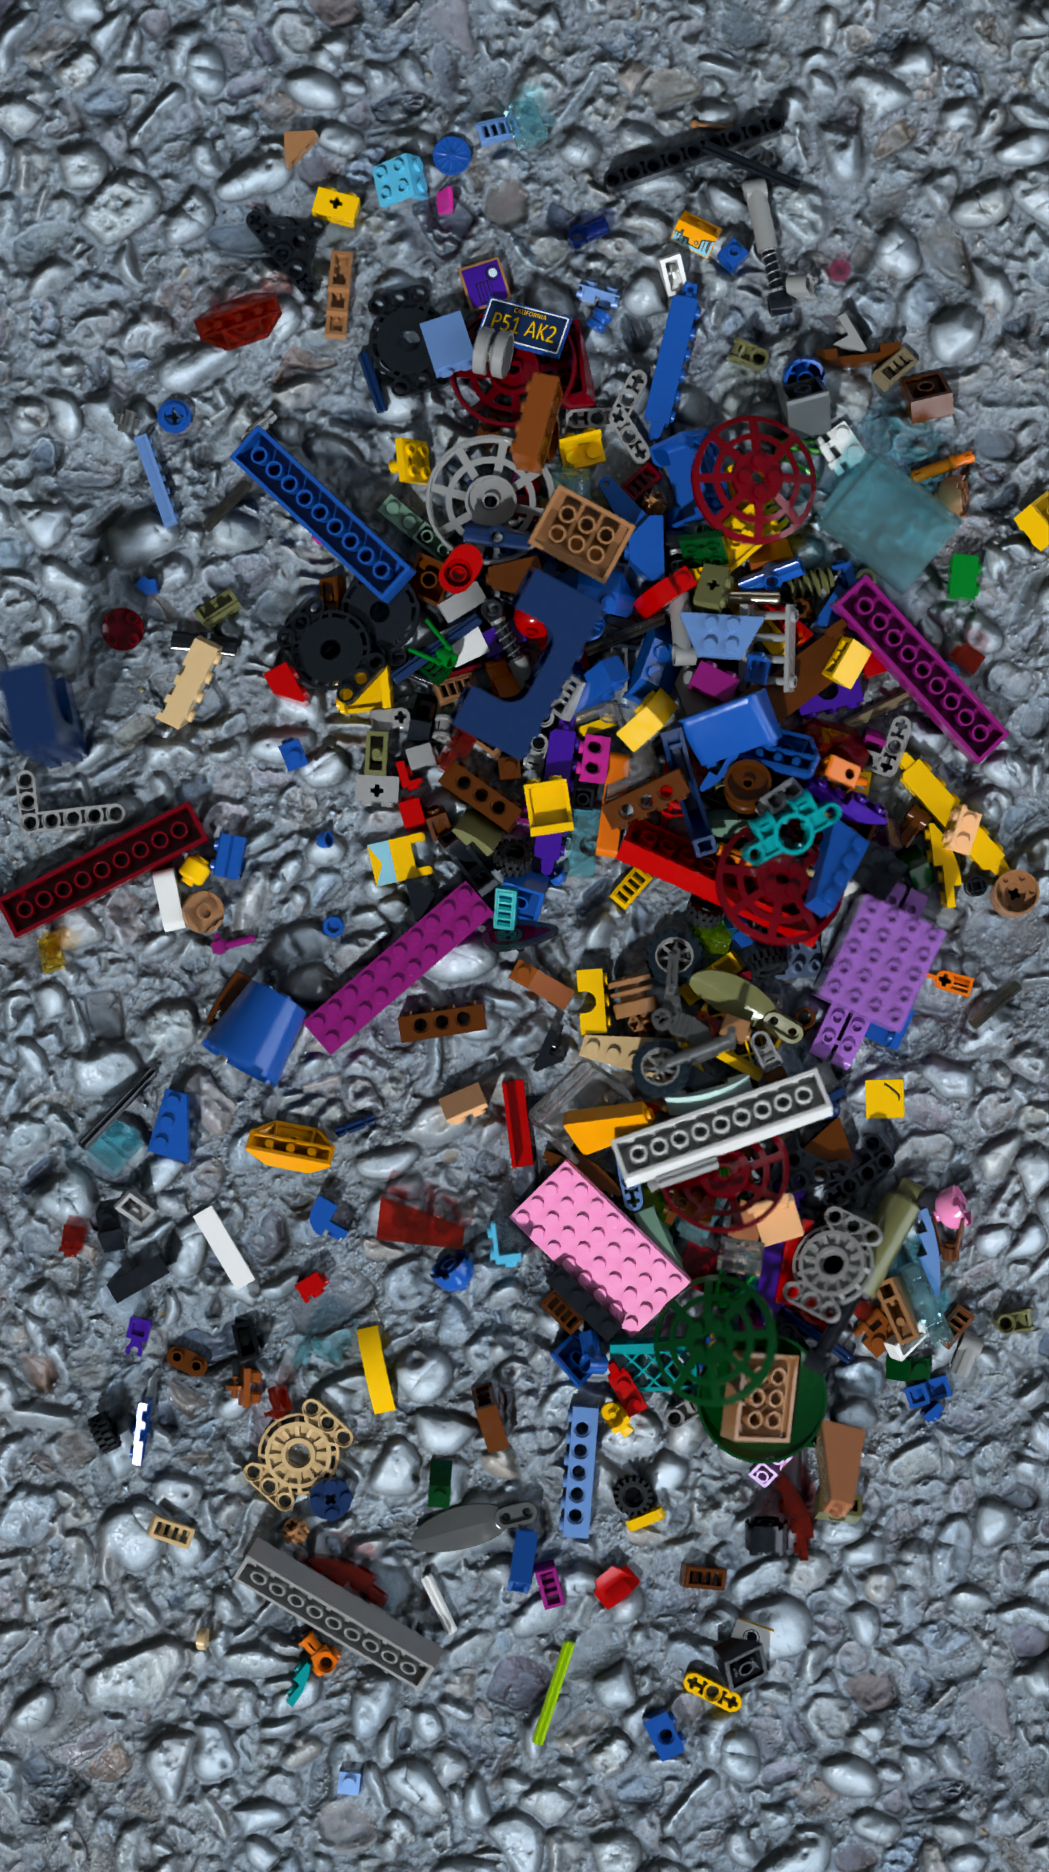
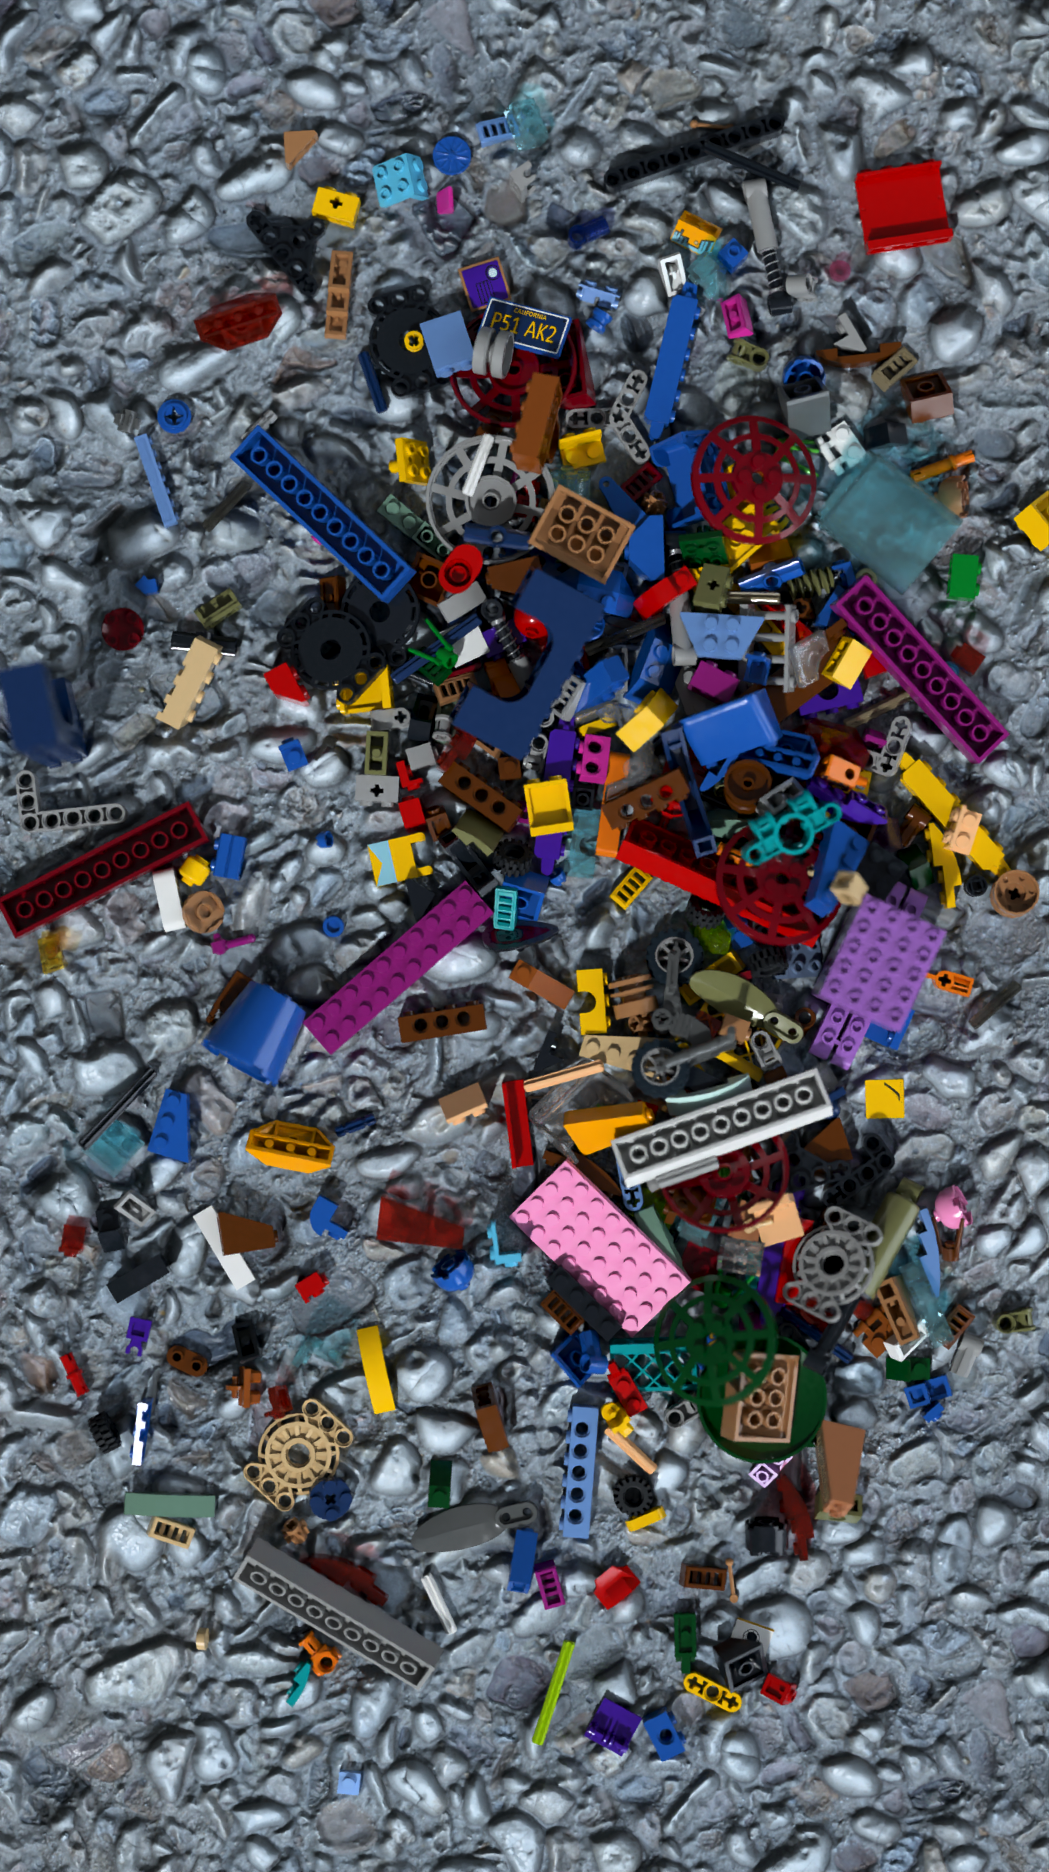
none -> red pin [59,1352,90,1397]
none -> sand green slope [123,1491,216,1517]
none -> reddish brown slope [216,1212,279,1256]
none -> yellow bush [404,331,424,352]
none -> white axle [462,433,494,496]
none -> light grey hinge [509,160,536,204]
none -> light nougat axle [524,1059,604,1092]
none -> dark purple hinge [584,1697,642,1756]
none -> light nougat axle [604,1426,657,1475]
none -> dark green hinge [674,1611,697,1674]
none -> clear light blue slope [686,251,727,302]
none -> dark pink slope [721,293,754,339]
none -> medium nougat hinge [725,1558,738,1603]
none -> tan hand [744,1218,774,1233]
none -> red bracket [760,1673,797,1706]
none -> clear tile [788,630,830,688]
none -> tan brick [830,871,868,906]
none -> red panel [854,159,953,255]
none -> black slope [862,422,908,451]

